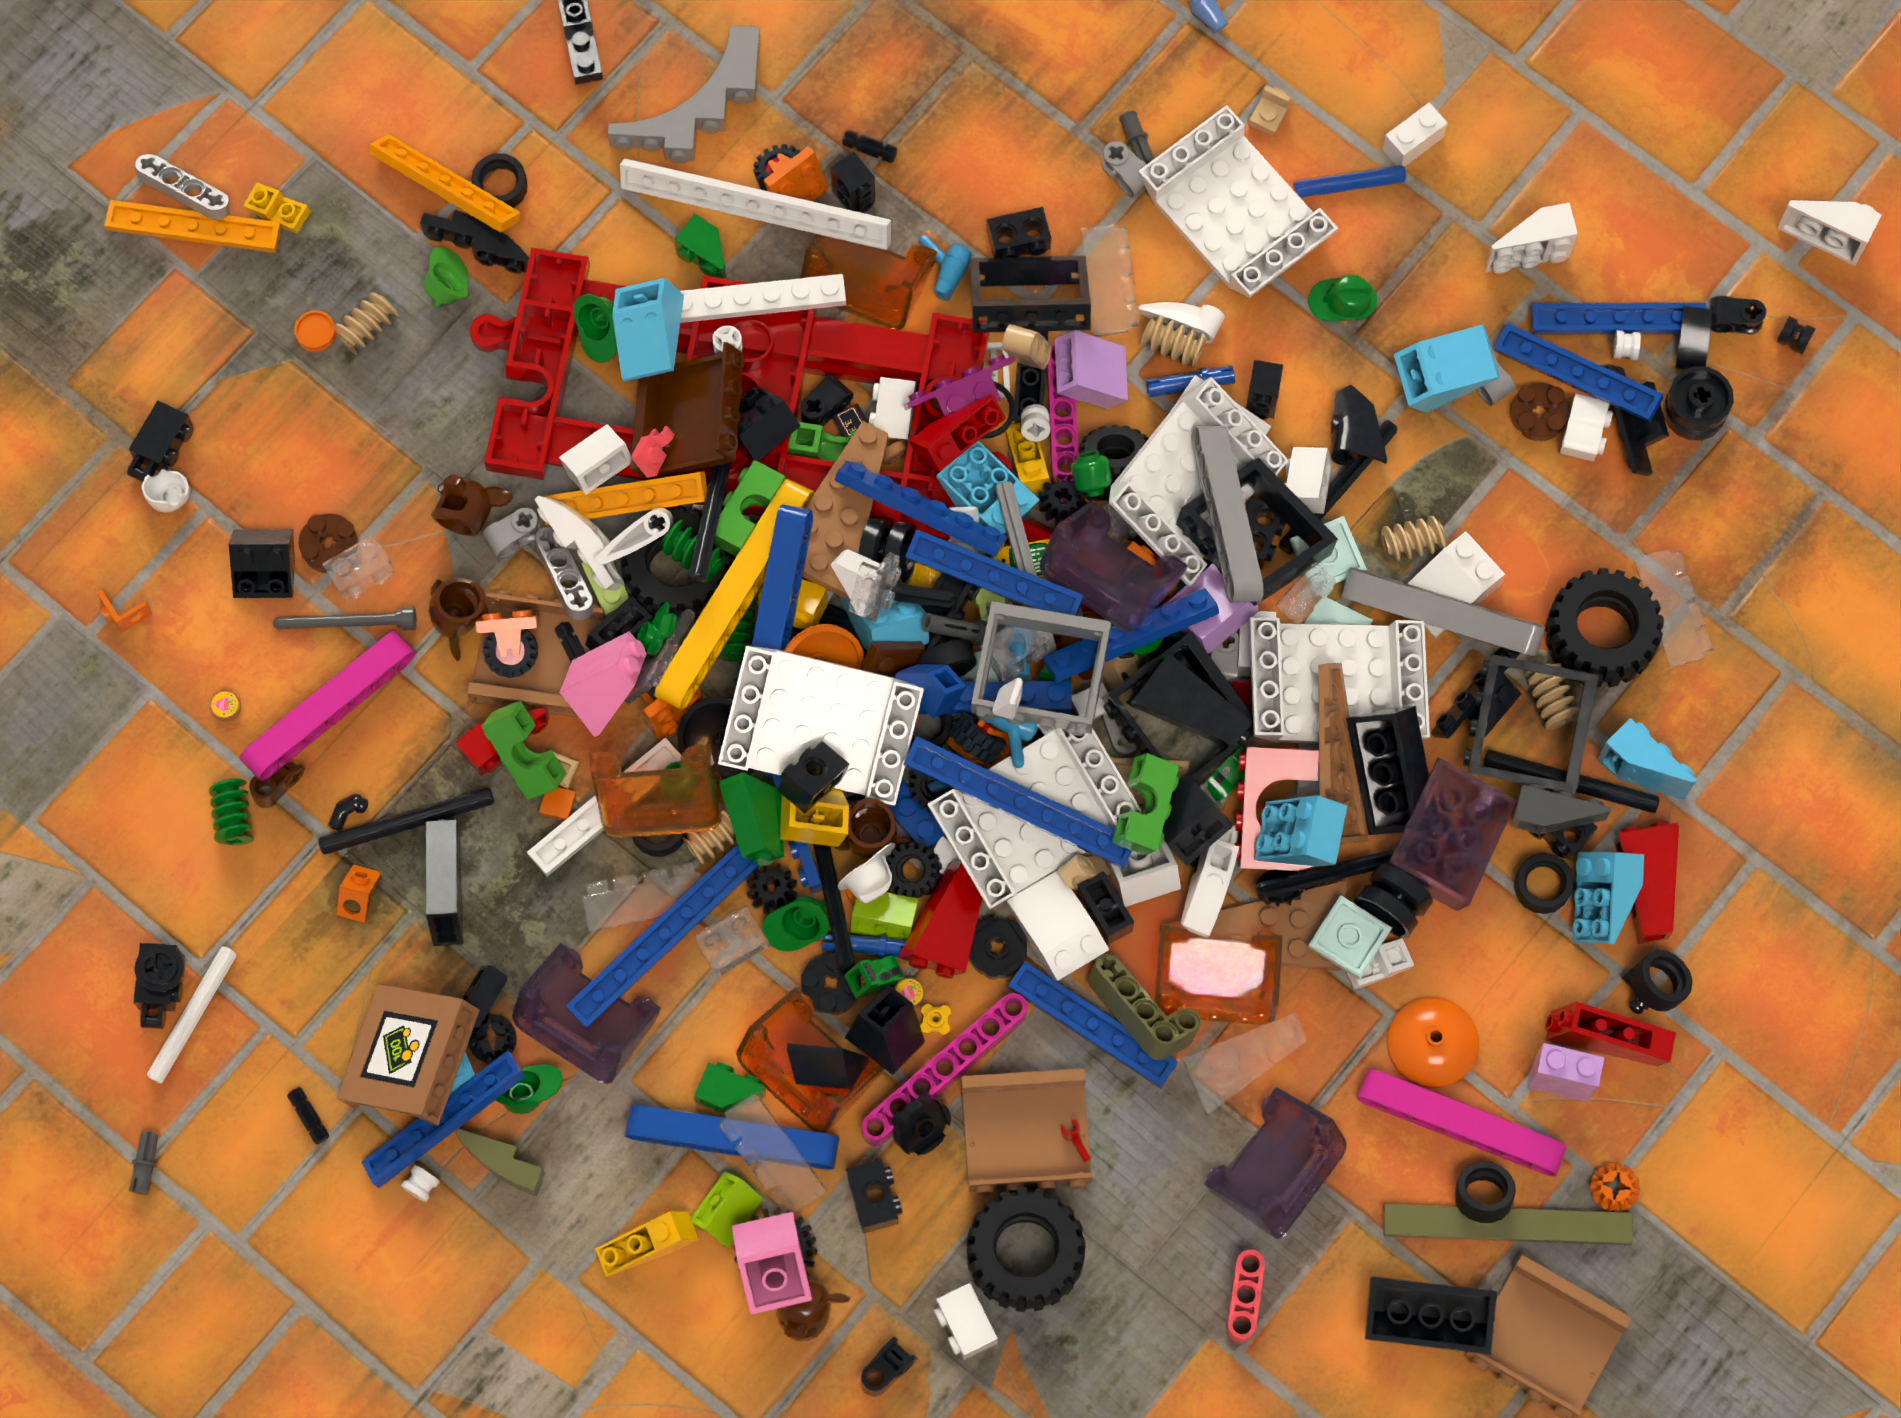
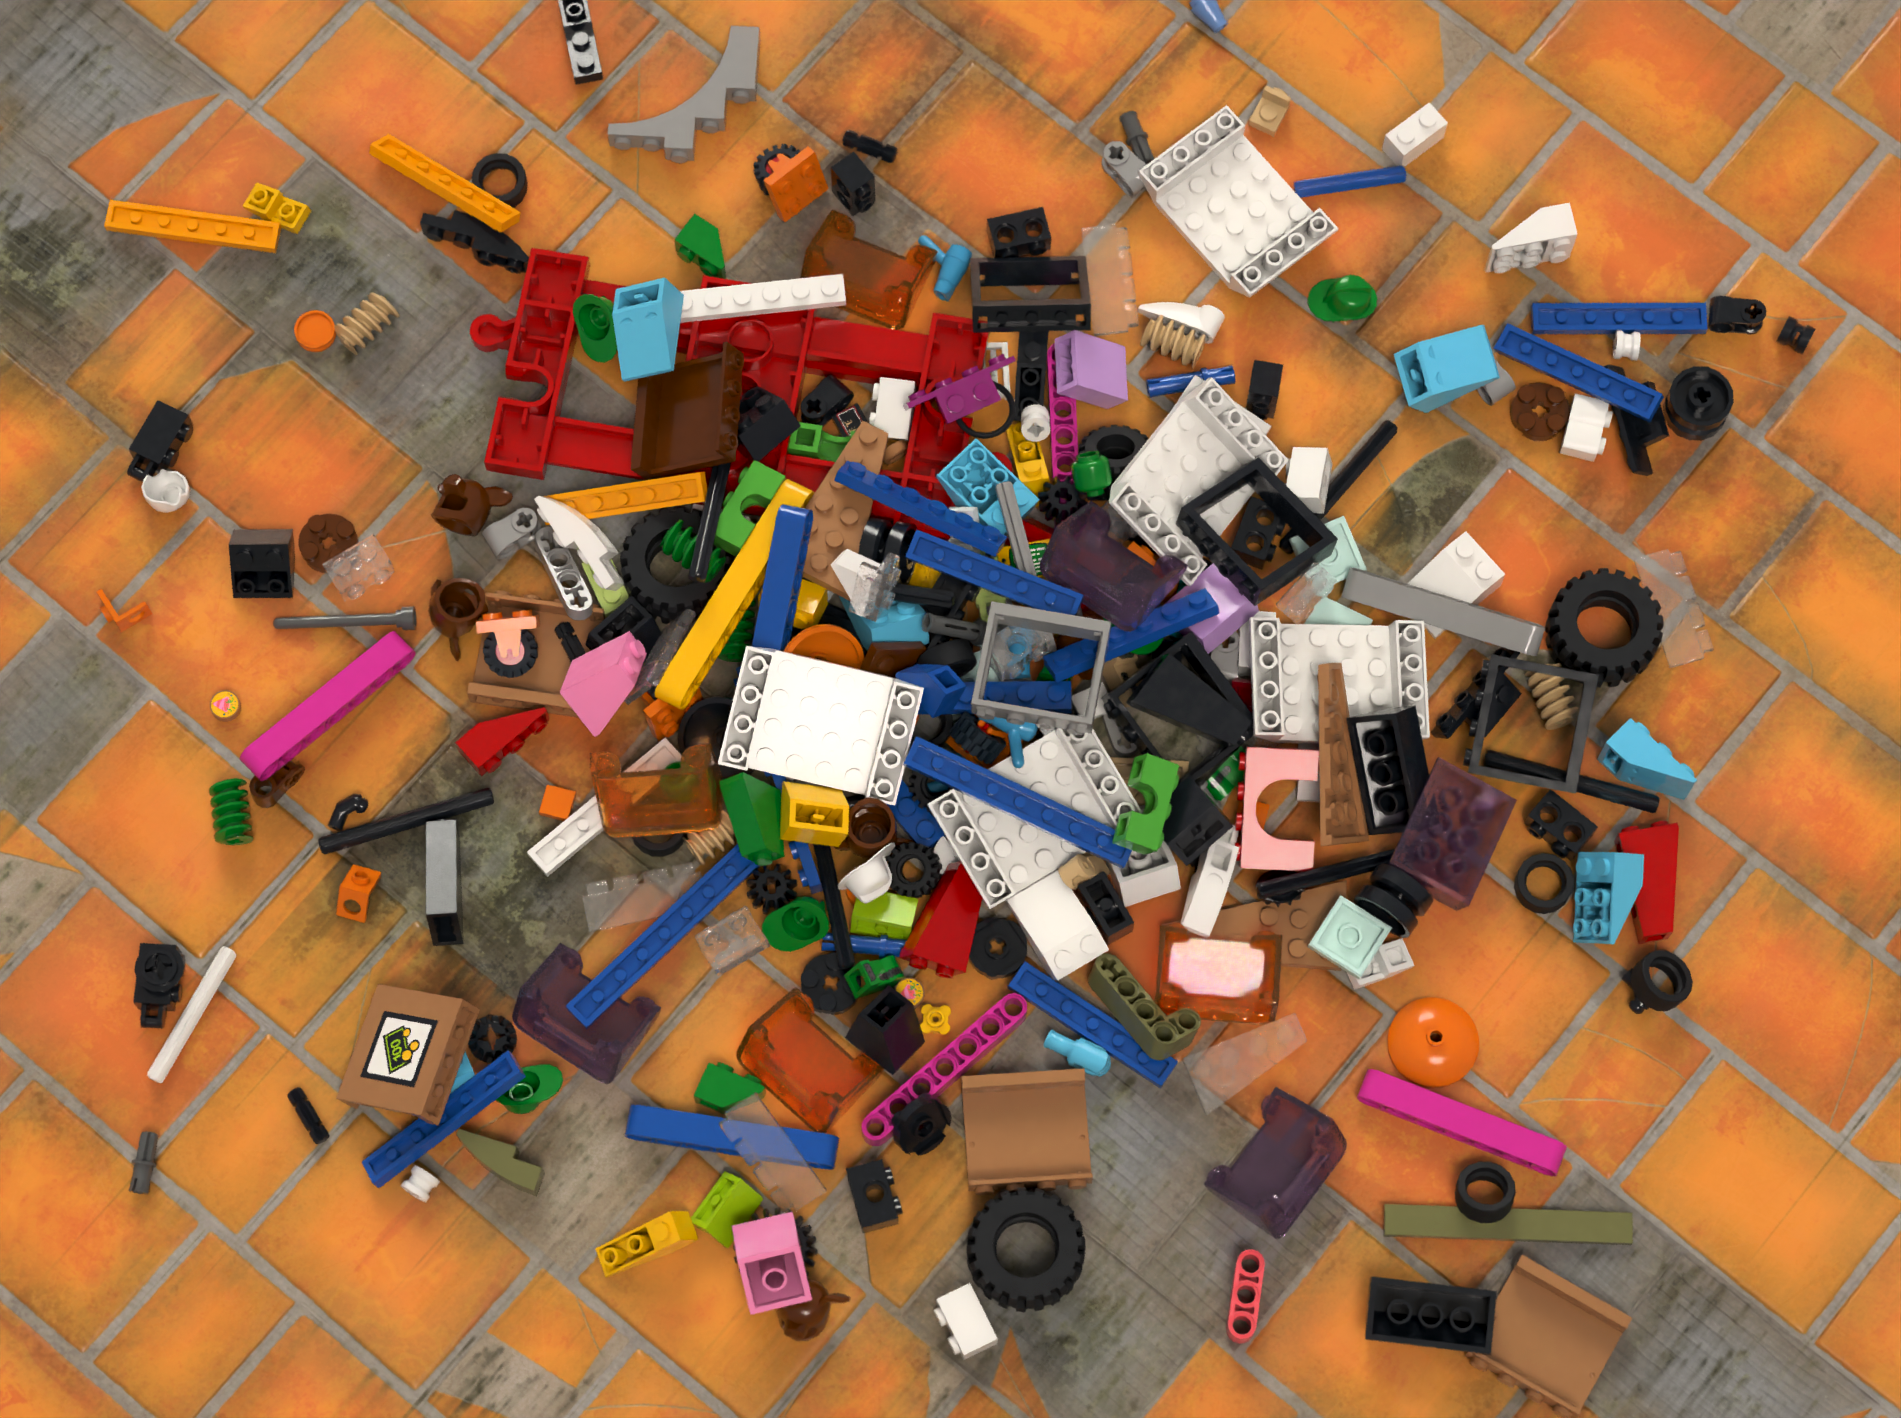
light grey beam [135,154,230,220] -> none
bright green piece [423,247,468,307] -> none
black slope [462,965,508,1028] -> none
bright green arch [481,701,566,800] -> none
tan tile [553,752,580,790] -> none
white brick [559,424,631,495] -> none
white piece [595,507,673,566] -> none
white plate [620,159,891,250] -> none
coral plate [631,425,674,478] -> none
green plate [636,601,678,655] -> none
white wheel [712,325,743,354] -> none
black brick [778,741,850,813] -> none
black slope [787,1043,869,1089] -> none
black piece [861,1336,918,1397] -> none
red slope [909,395,1006,471] -> none
white slope [992,678,1023,719] -> none
tan beam [1002,324,1052,370] -> none
red hand [1061,1119,1091,1163] -> none
light grey beam [1193,426,1264,603] -> none
medium azure slope [1254,795,1347,866] -> none
black panel [1331,385,1387,465] -> none
tan piece [1381,516,1446,563] -> none
dark grey slope [1511,784,1611,834] -> none
lavender brick [1528,1043,1605,1103] -> none
red slope [1545,1001,1676,1066] -> none
orange gear [1590,1163,1640,1212] -> none
black slope [1675,306,1713,369] -> none
white slope [1777,200,1882,266] -> none
none -> medium azure arm [1044,1030,1111,1076]

